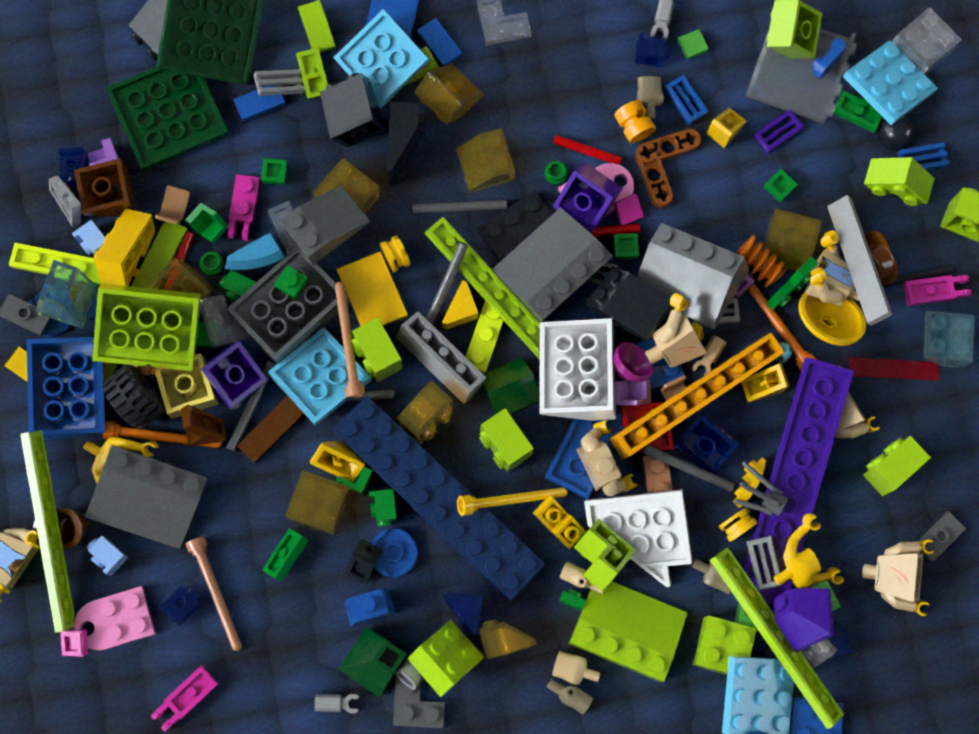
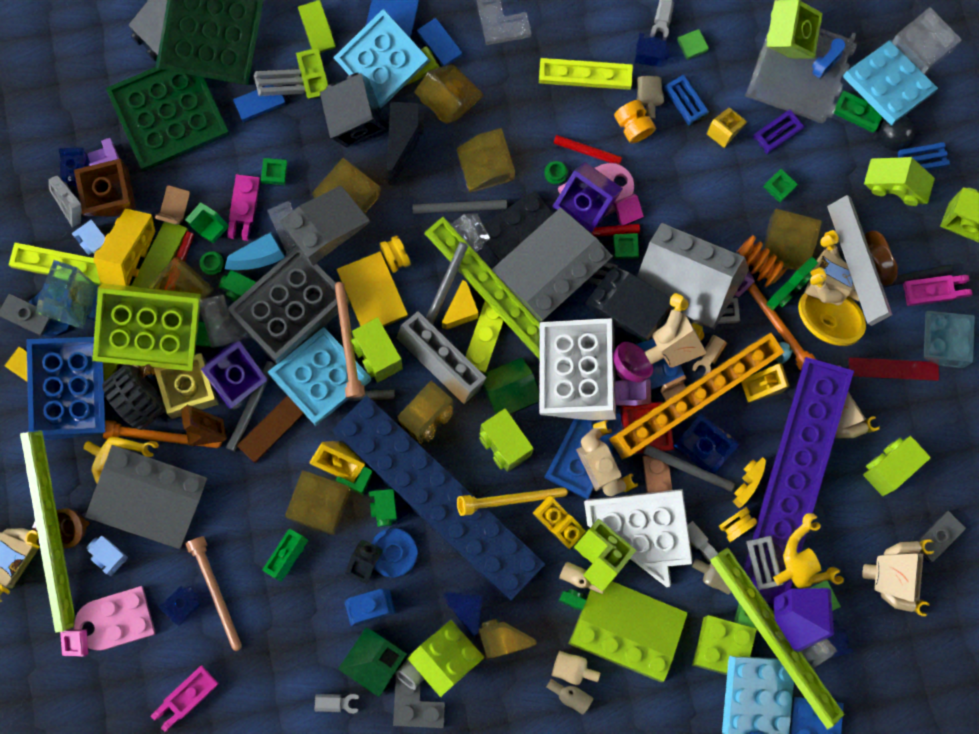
green plate [274,265,308,299] -> none
dark orange beam [635,129,701,208] -> none
dark grey plant [735,461,788,516] -> none
none -> clear brick [451,214,490,251]
none -> neon yellow plate [539,58,633,90]
none -> light grey bar [688,521,718,562]

